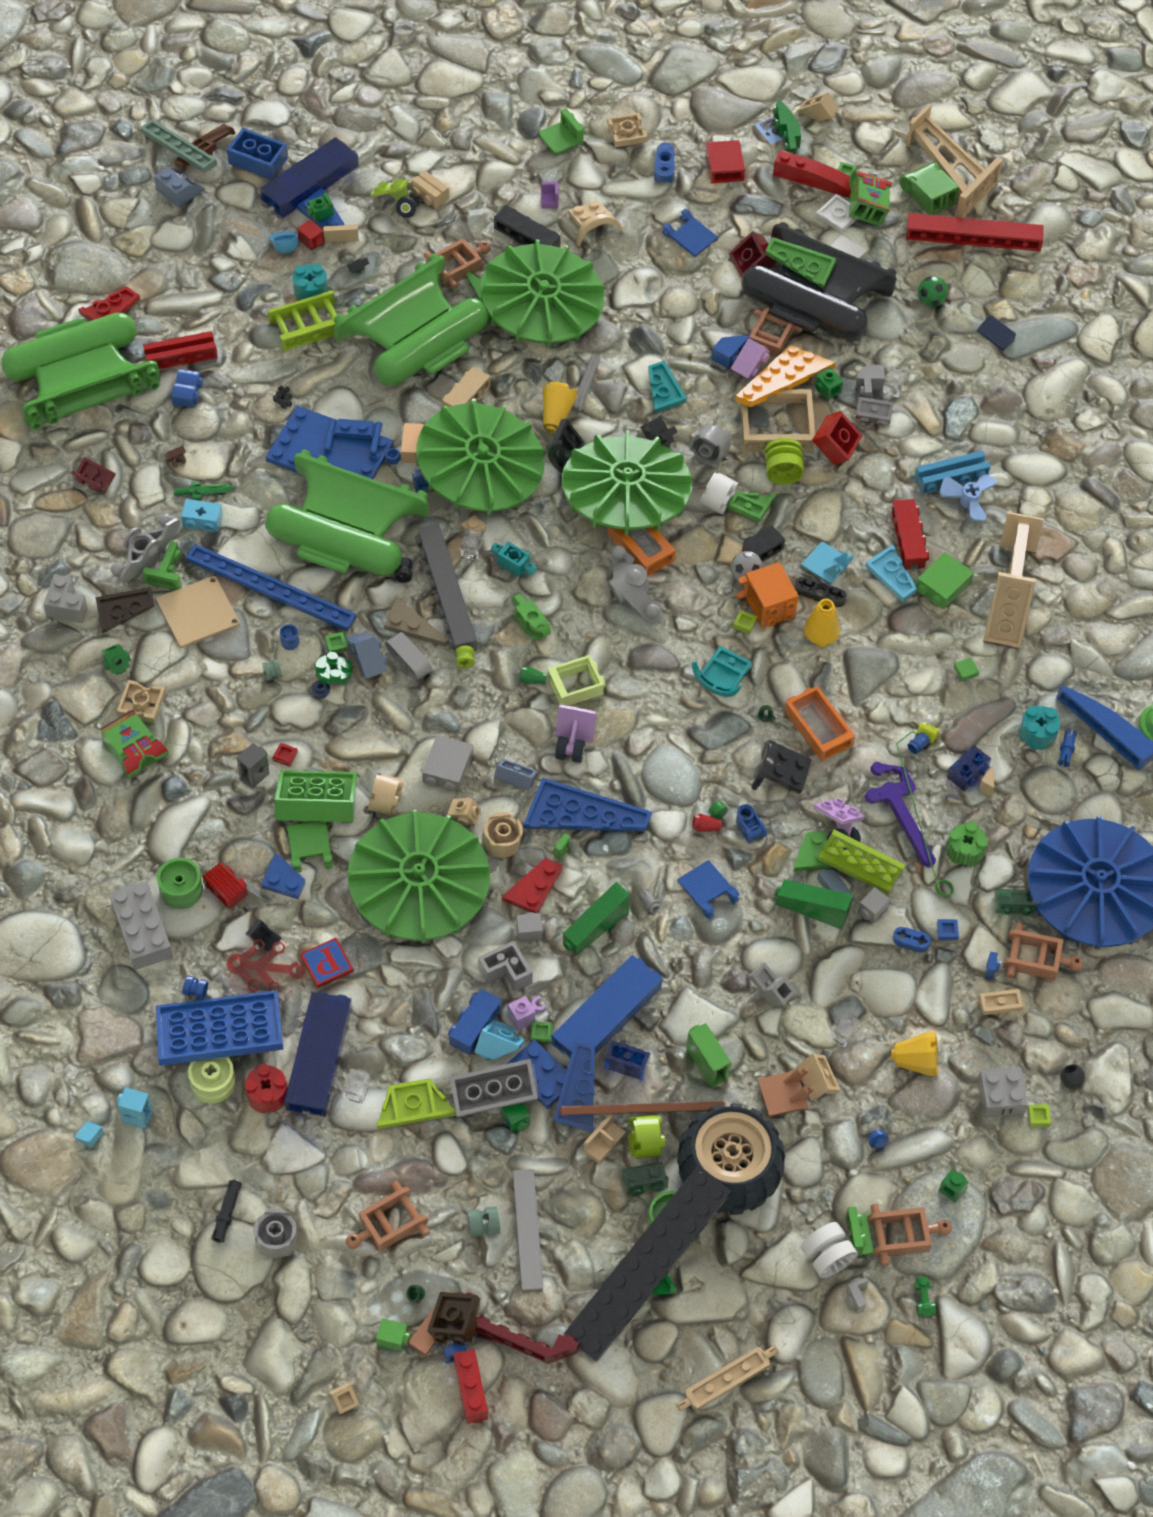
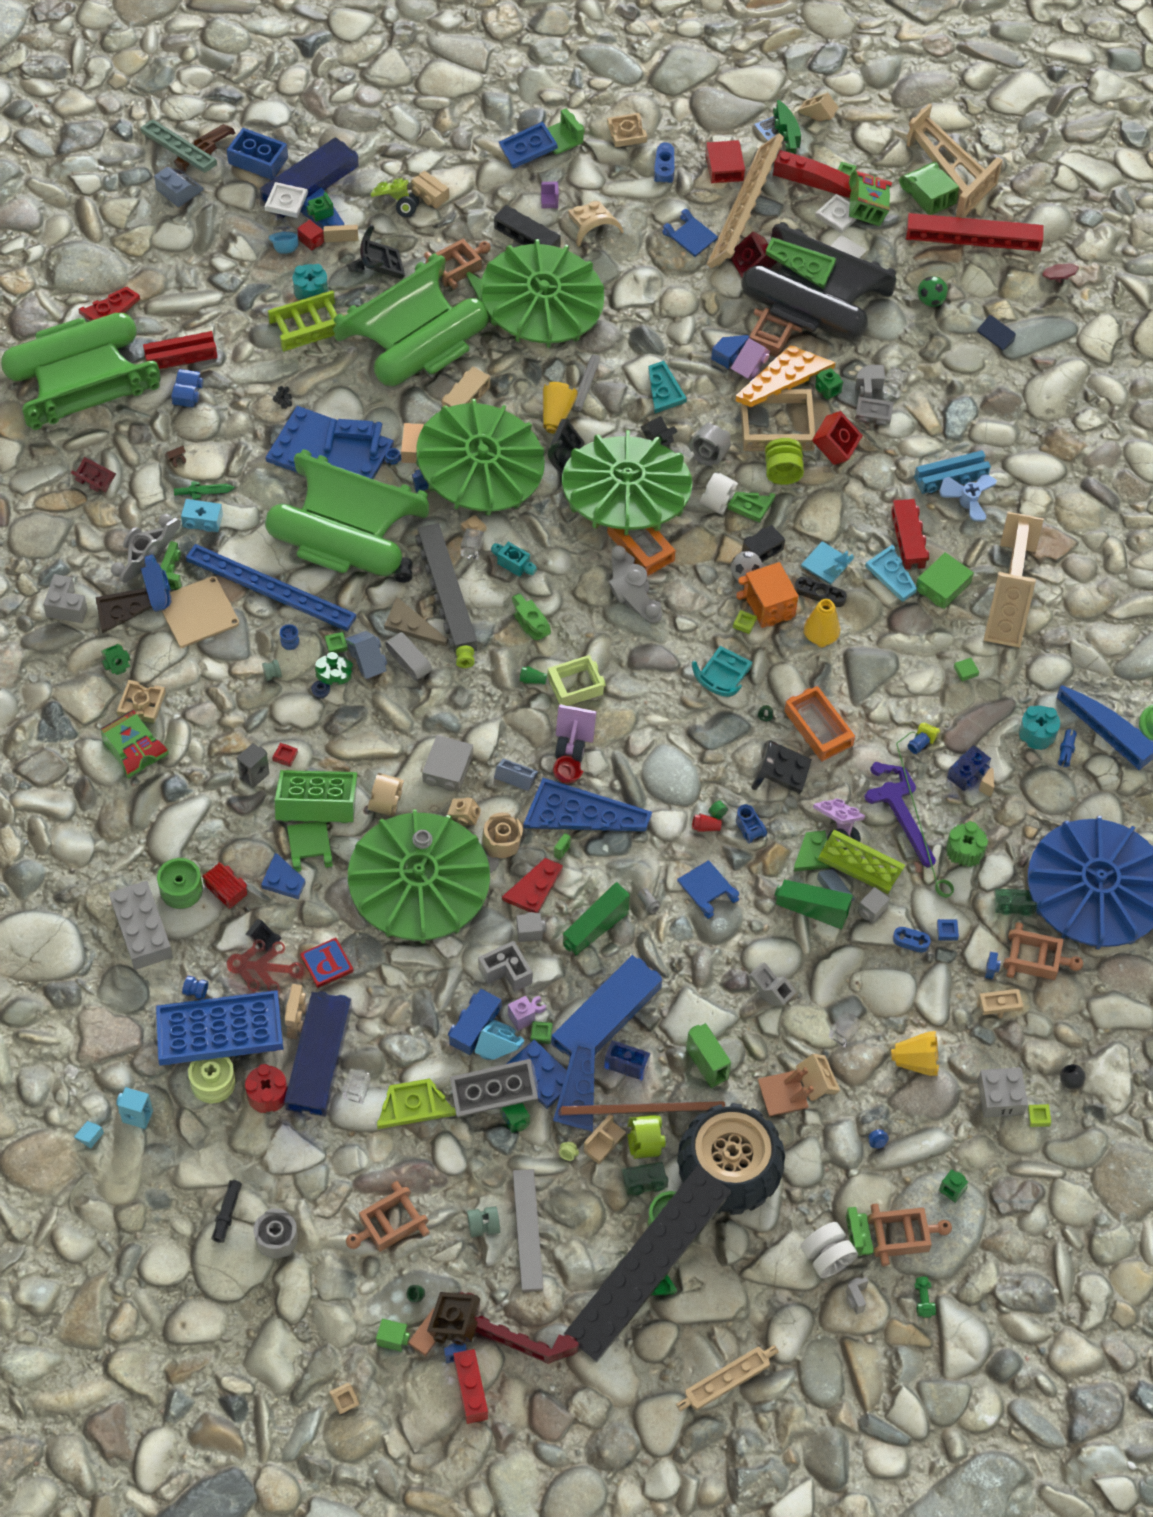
none -> blue piece [141,554,171,612]
none -> white tile [265,182,308,218]
none -> tan brick [285,984,307,1039]
none -> black piece [360,224,405,279]
none -> light grey plate [413,830,432,849]
none -> blue plate [498,122,558,169]
none -> red hair [553,756,583,785]
none -> yellowish green plate [559,1142,579,1161]
none -> tan plate [706,133,784,268]
none -> piece [1042,263,1079,283]

